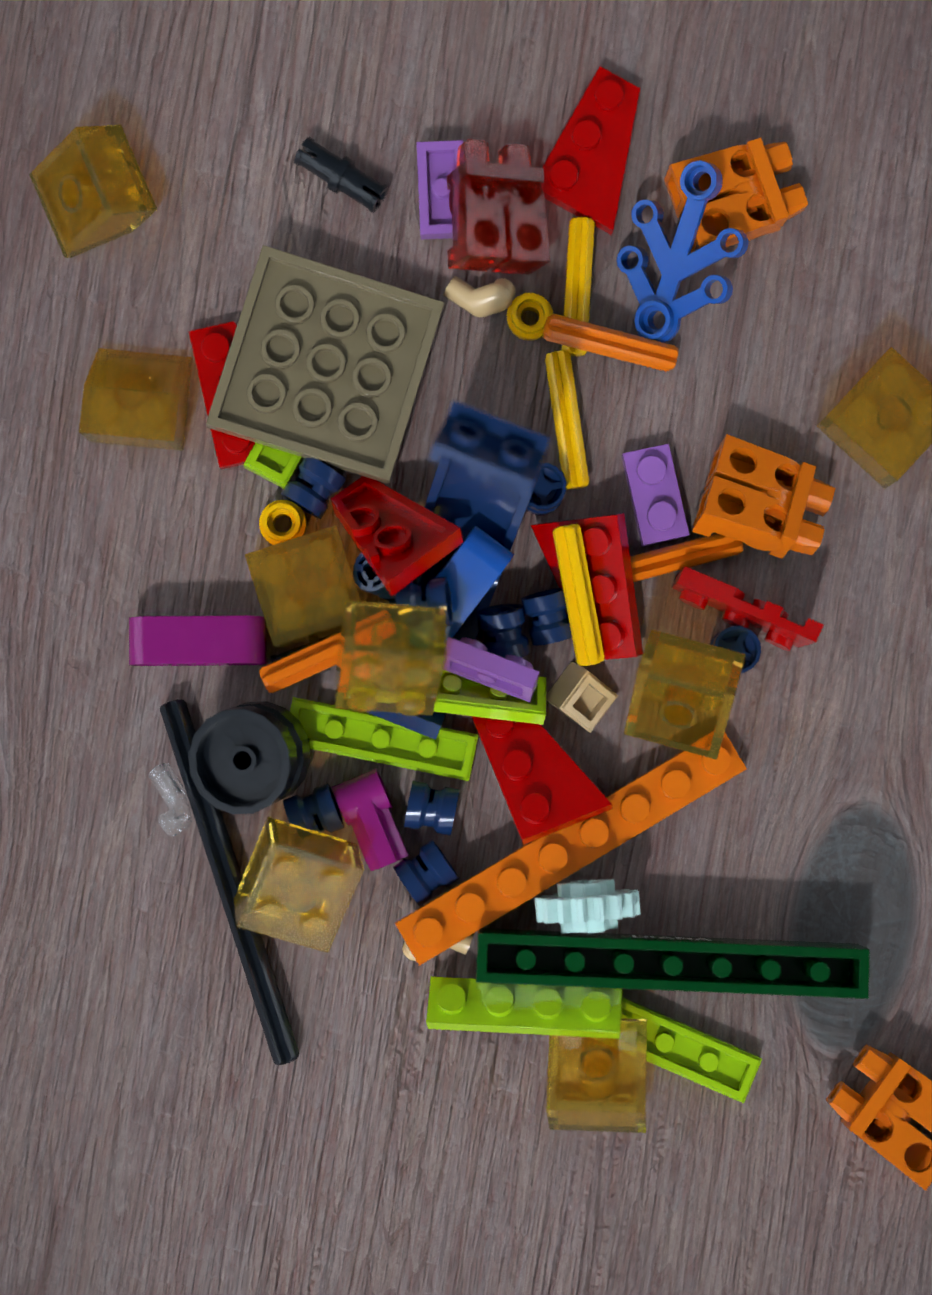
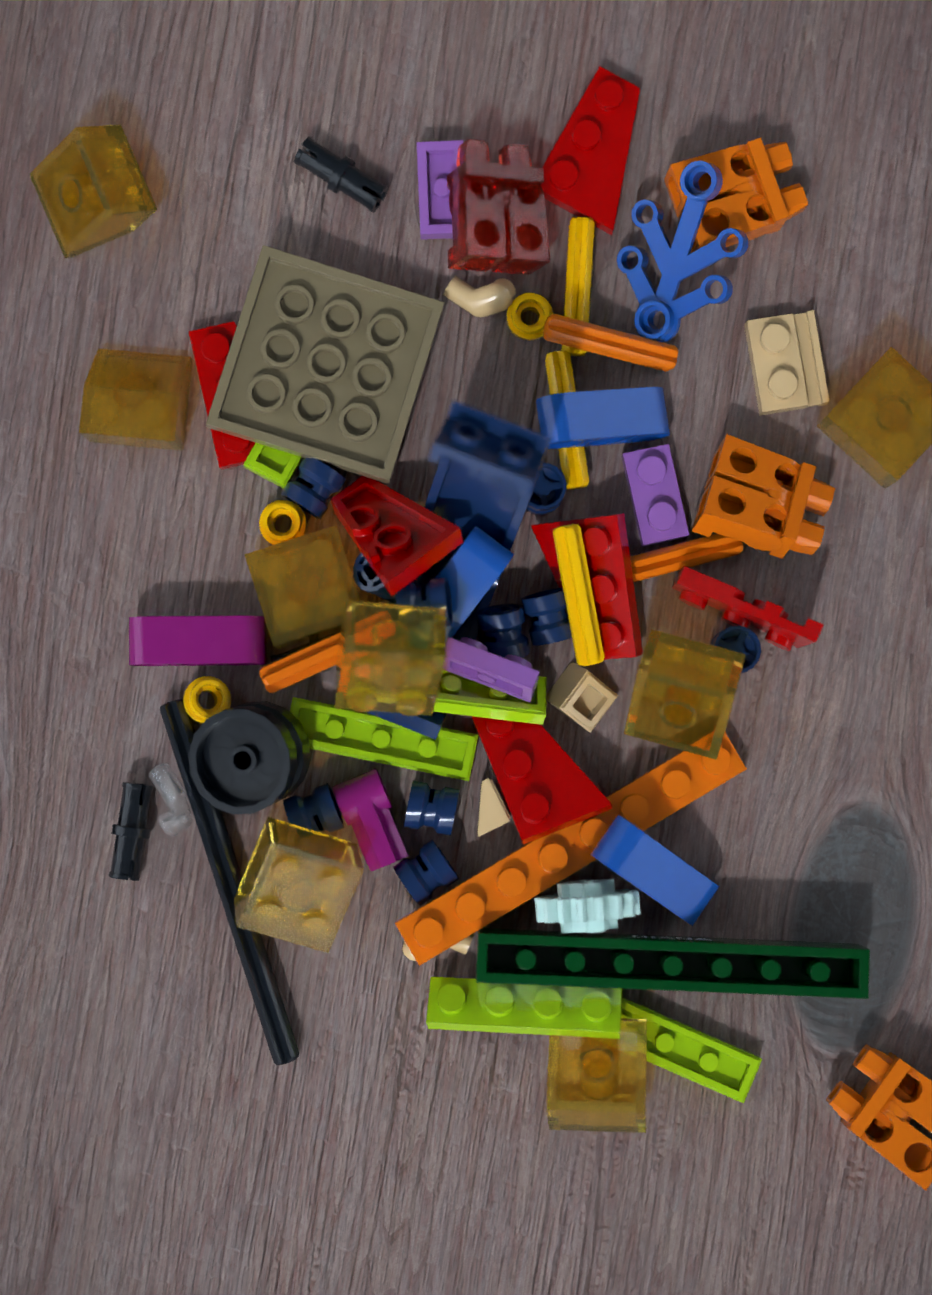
none -> black pin [109,782,154,881]
none -> yellow plate [183,676,231,723]
none -> tan slope [477,778,511,837]
none -> blue beam [536,387,670,449]
none -> blue beam [590,815,719,926]
none -> tan plate [744,310,830,415]

